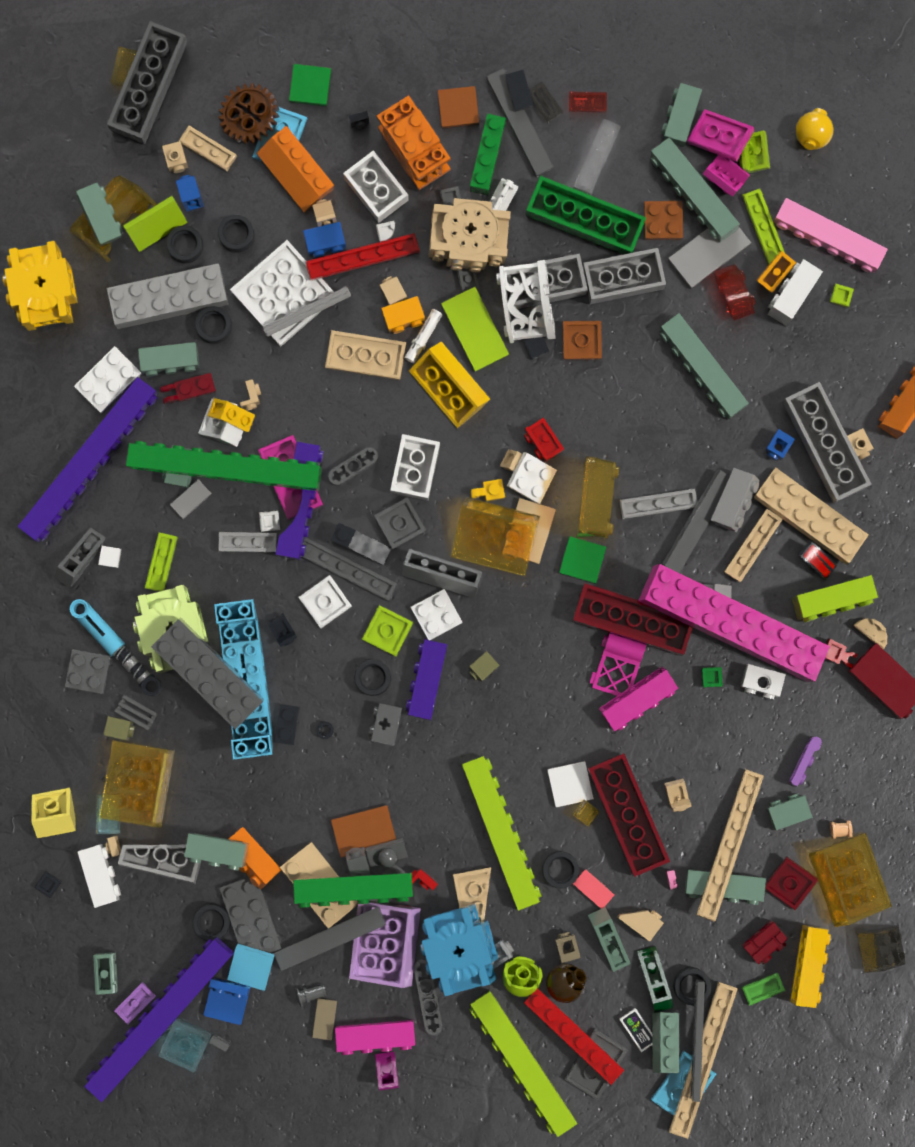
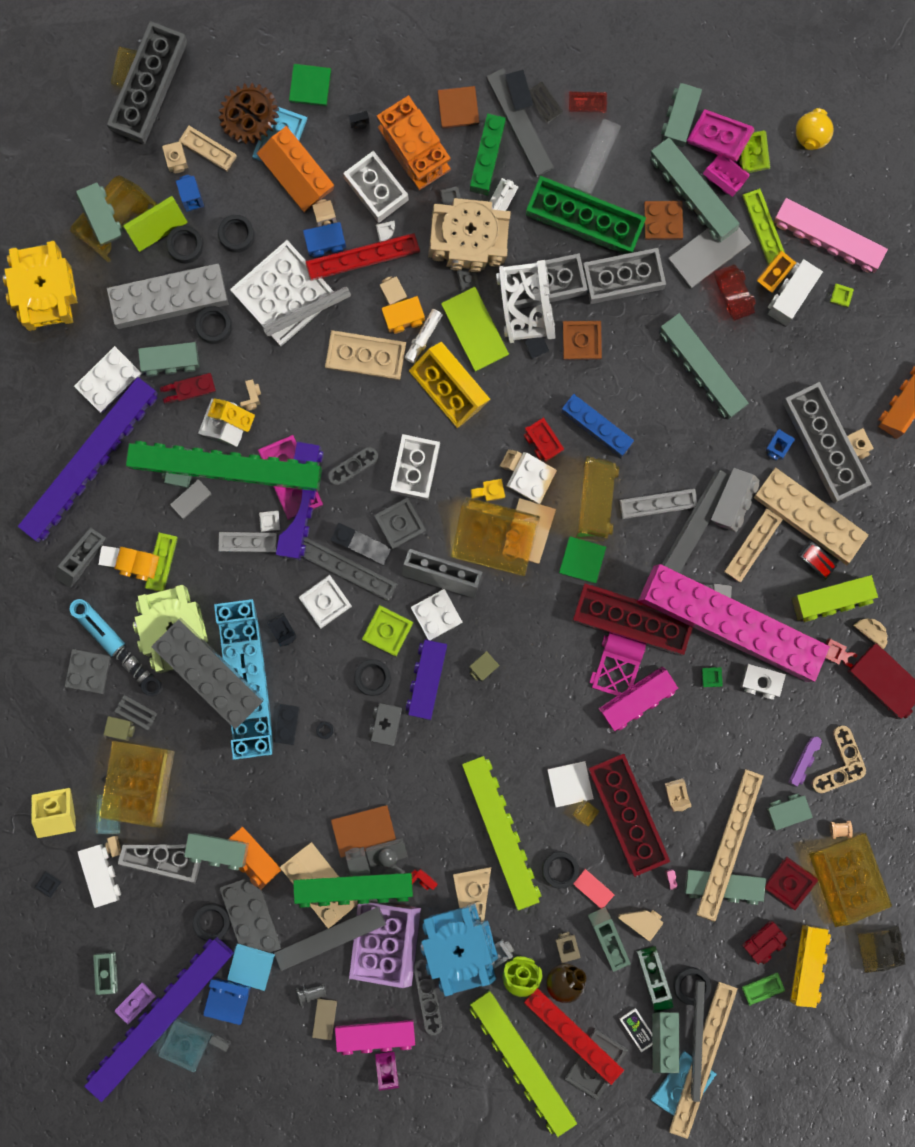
none -> light orange brick [114,547,159,581]
none -> blue brick [561,394,634,458]
none -> tan beam [811,726,866,793]

